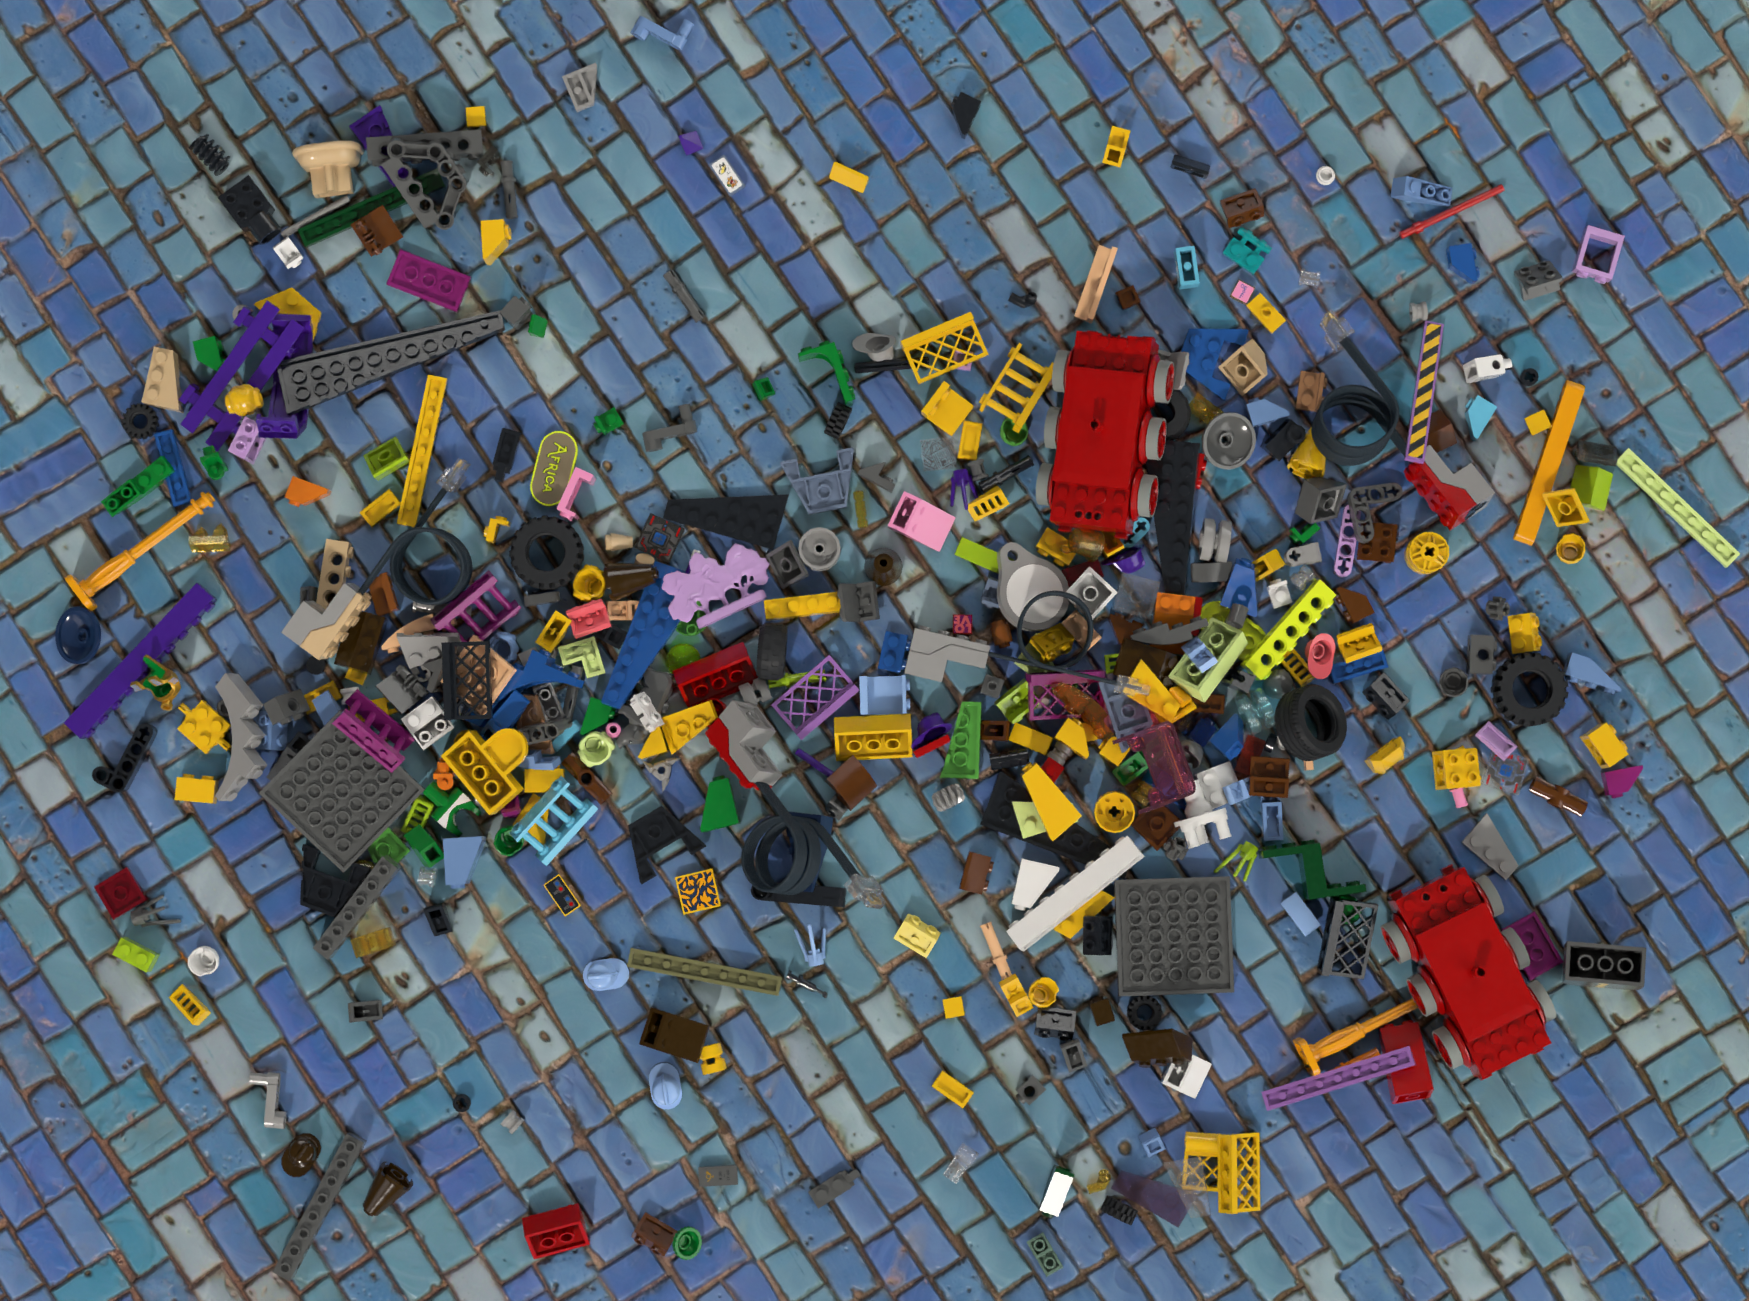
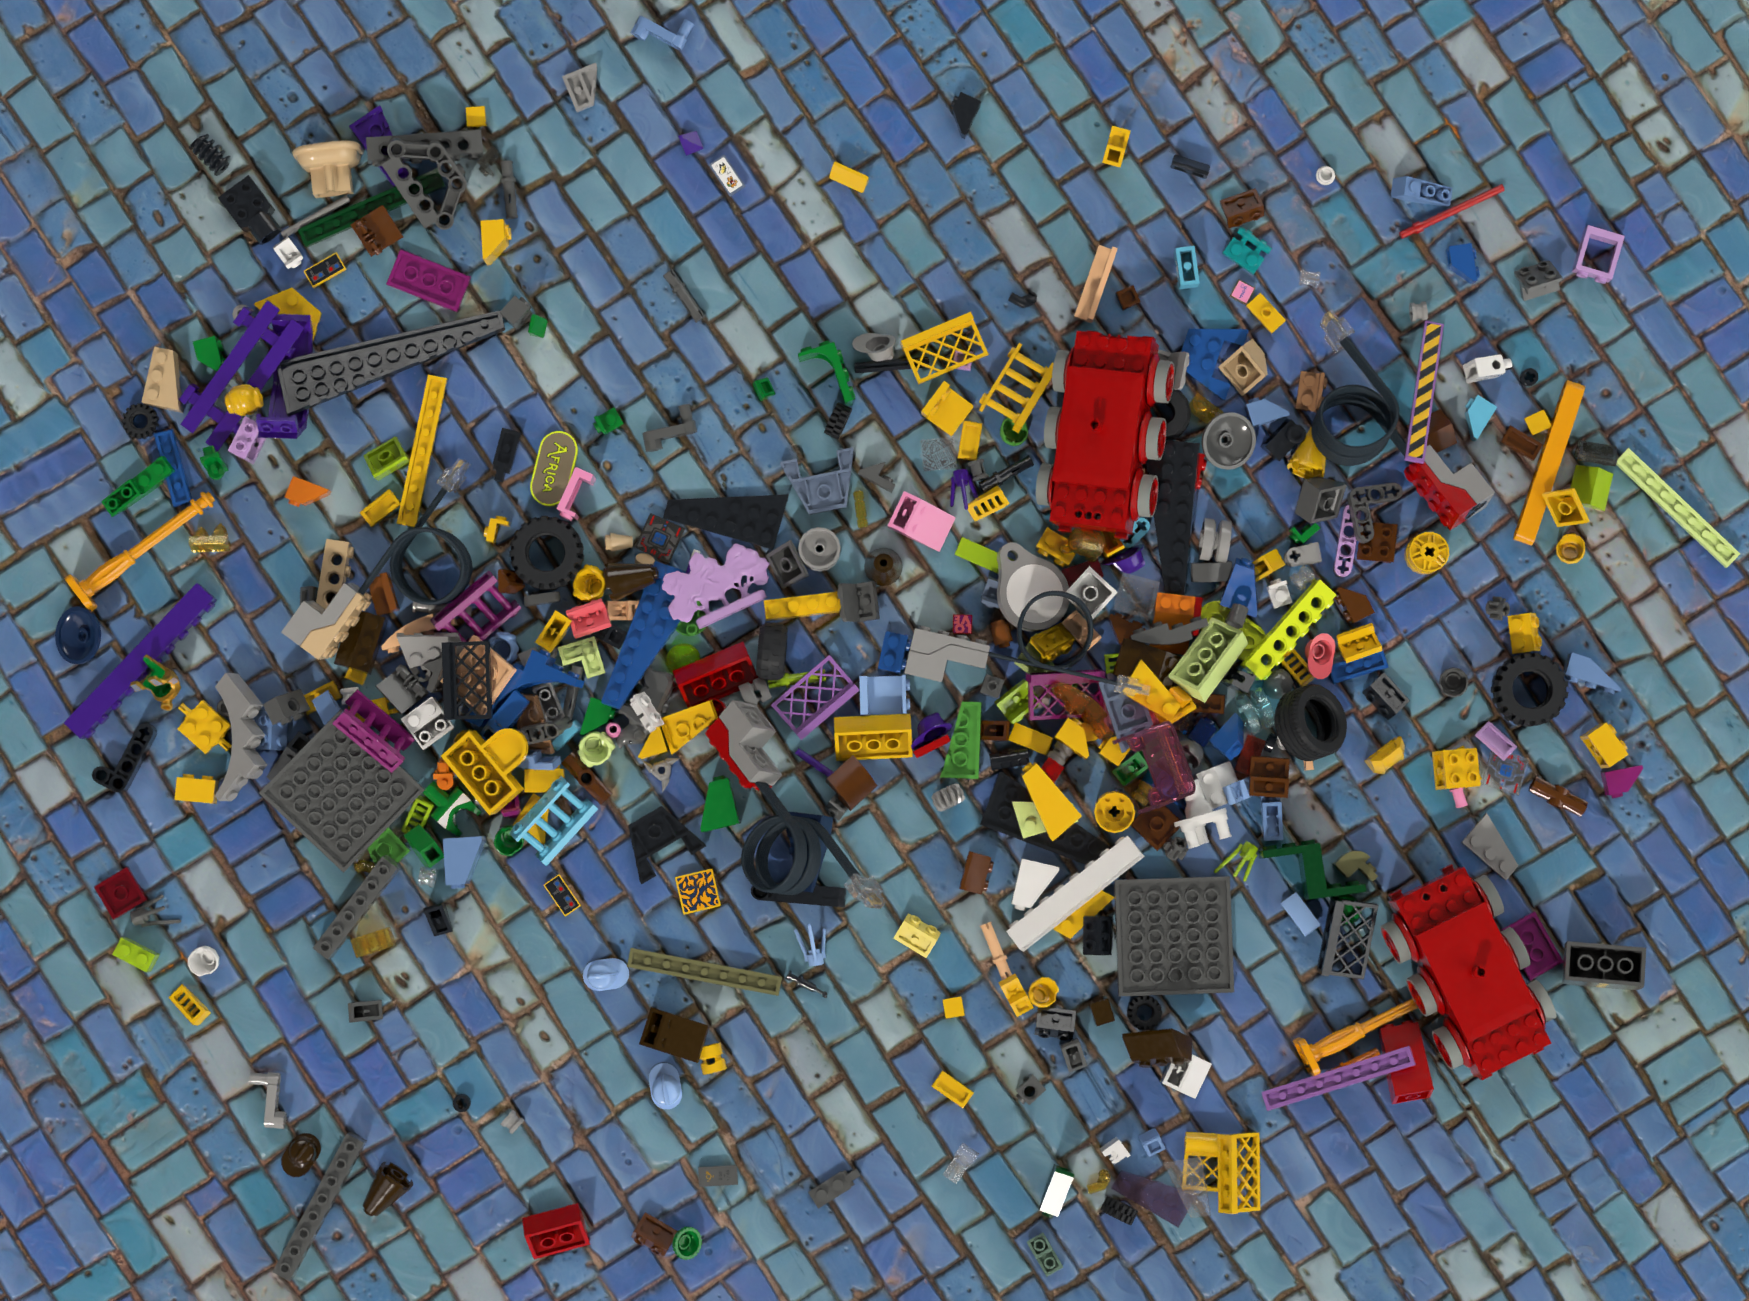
black wing [300,844,372,917] -> none
black tile [306,656,326,675] -> none
light blue slope [1181,636,1218,673] -> none
dark grey brick [1466,634,1497,675] -> none
none -> tile [304,252,347,288]
none -> reddish brown slope [498,569,525,594]
none -> white hinge [1100,1137,1131,1163]
none -> olive brick [1333,851,1378,882]
none -> reddish brown tile [1500,425,1543,461]

